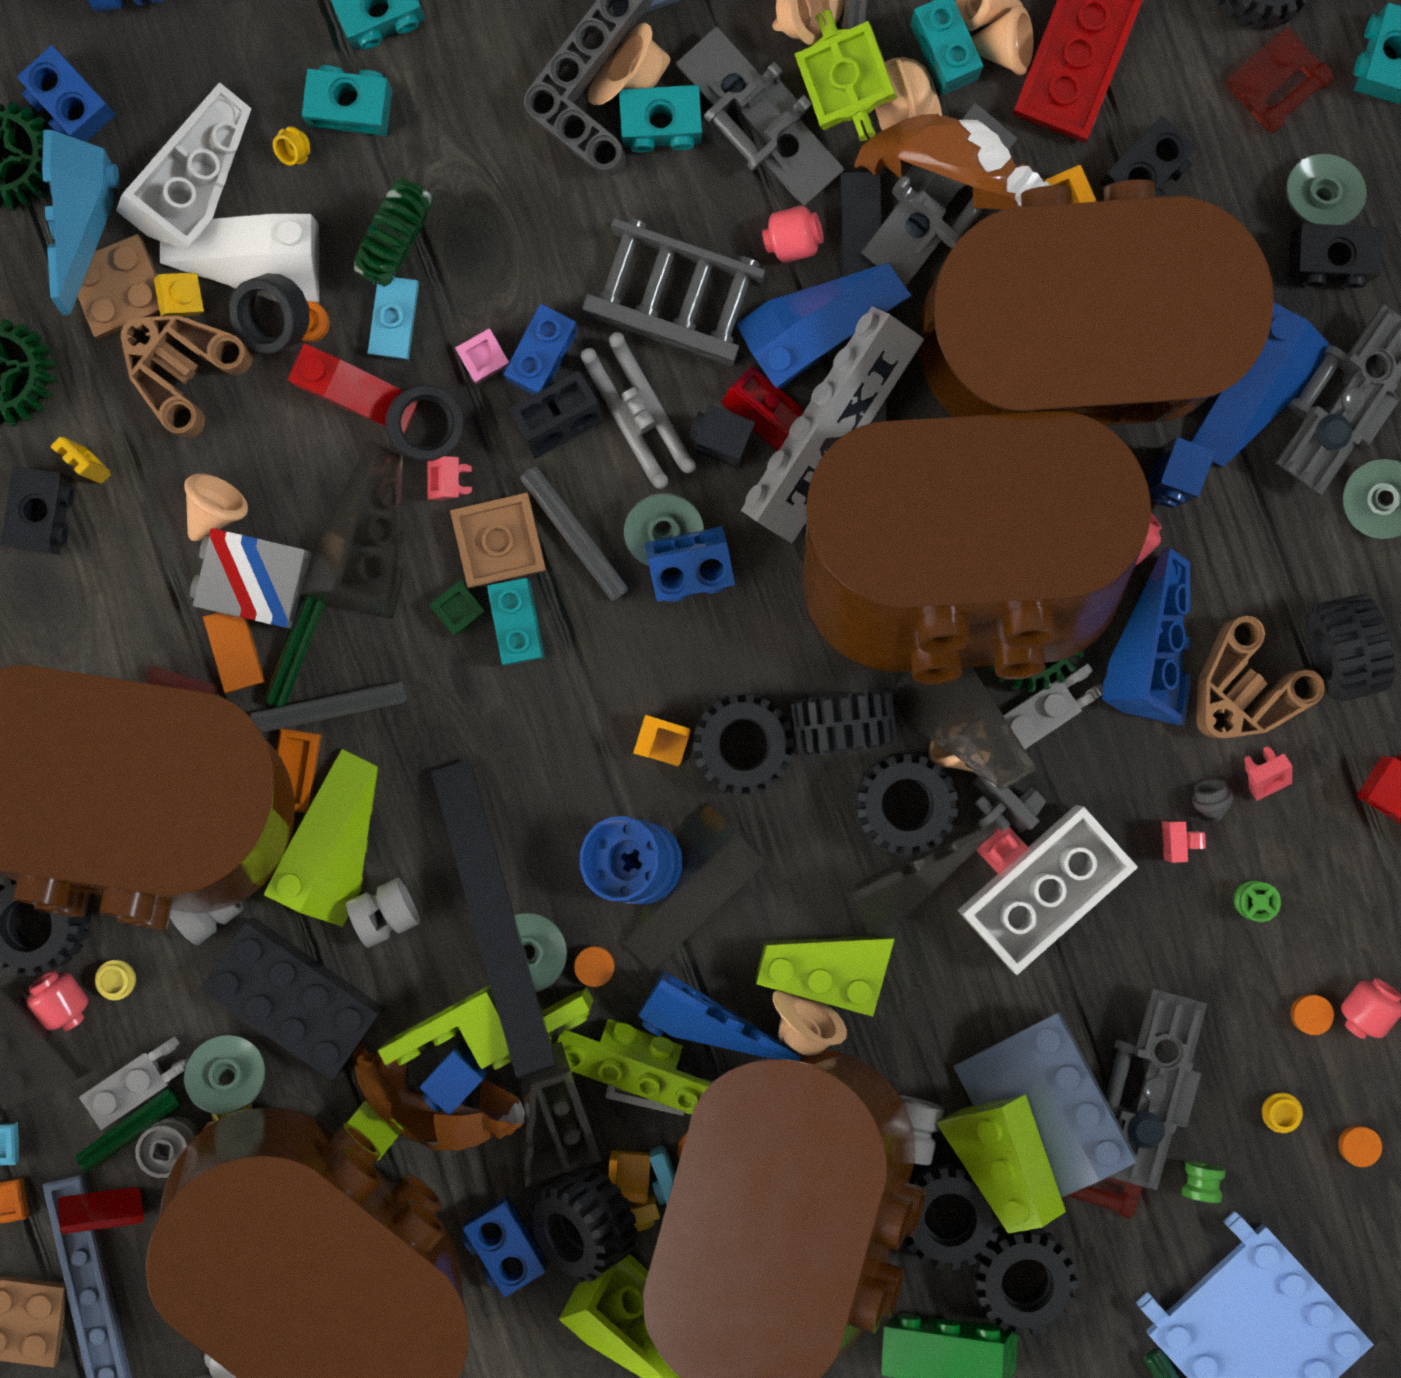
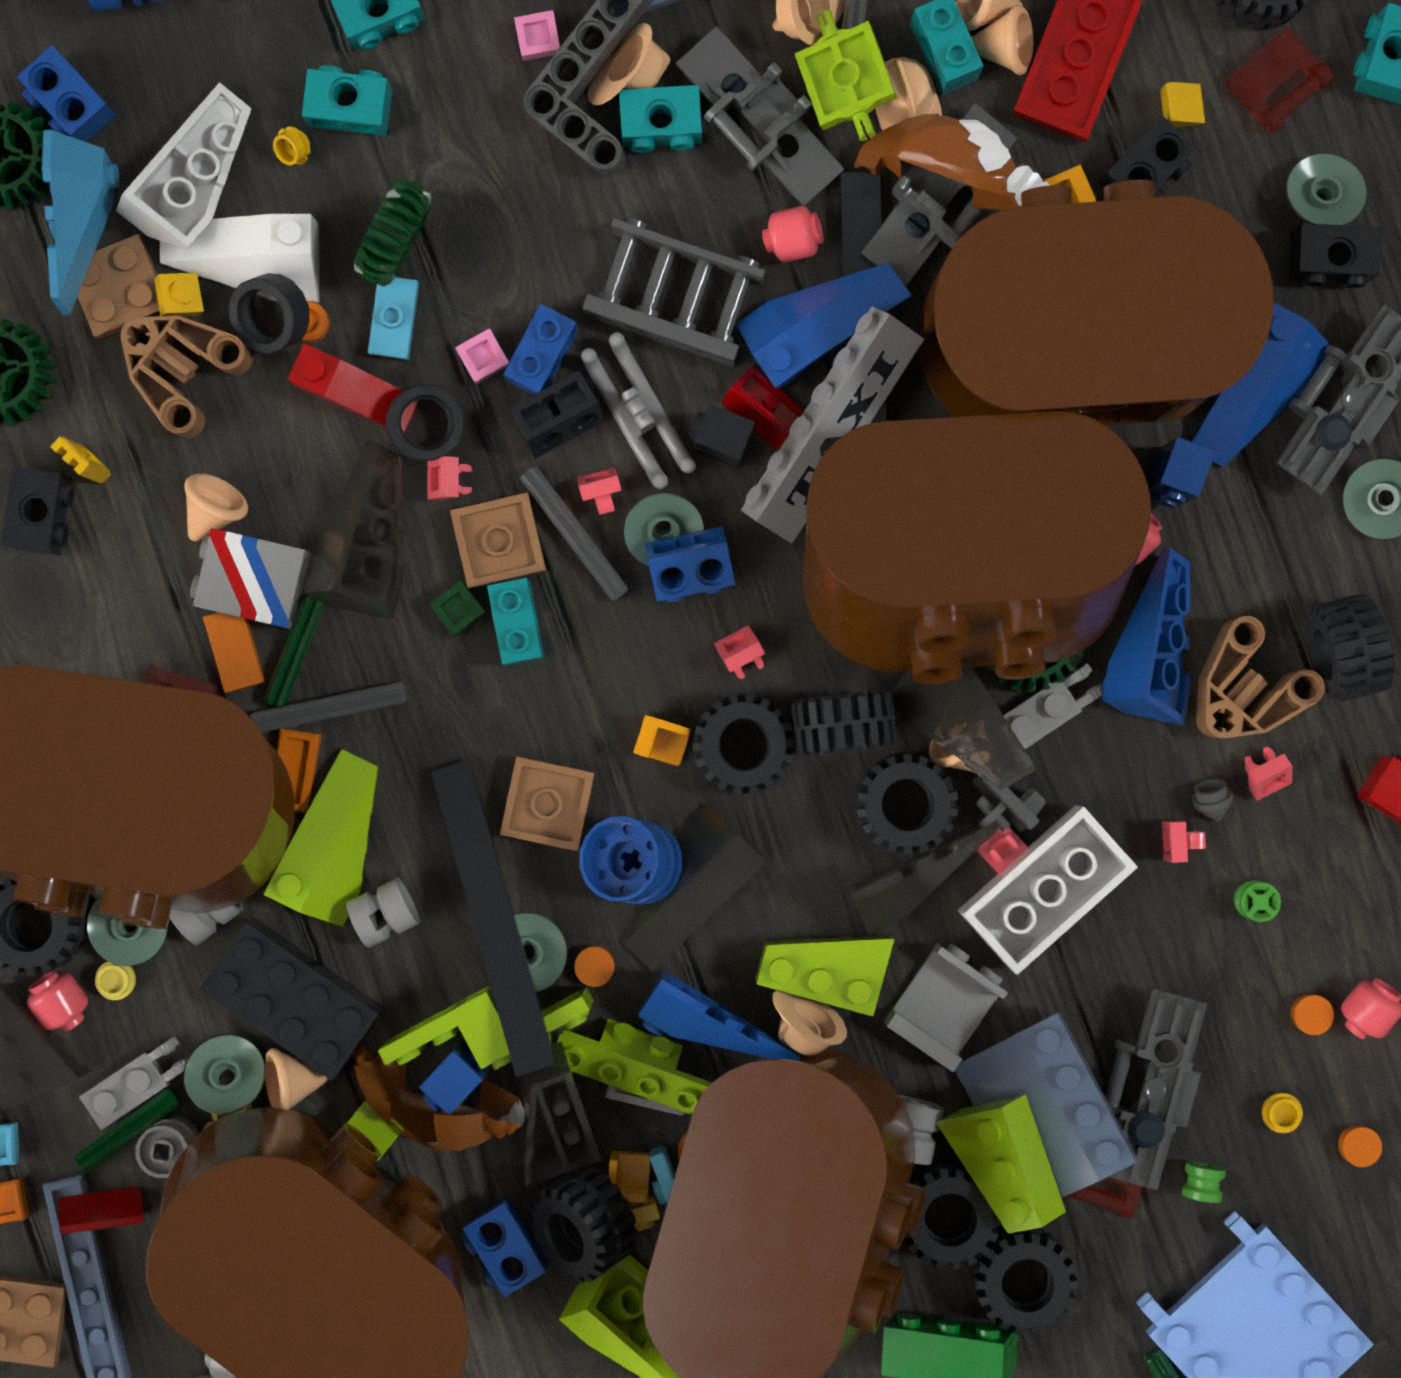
none -> sand green dish [87,899,168,966]
none -> light nougat hat [264,1048,330,1110]
none -> medium nougat plate [500,756,595,851]
none -> bright pink plate [514,10,560,61]
none -> coral tile [577,467,621,515]
none -> coral tile [714,625,765,679]
none -> light grey panel [884,943,1008,1072]
none -> yellow slope [1160,82,1205,128]

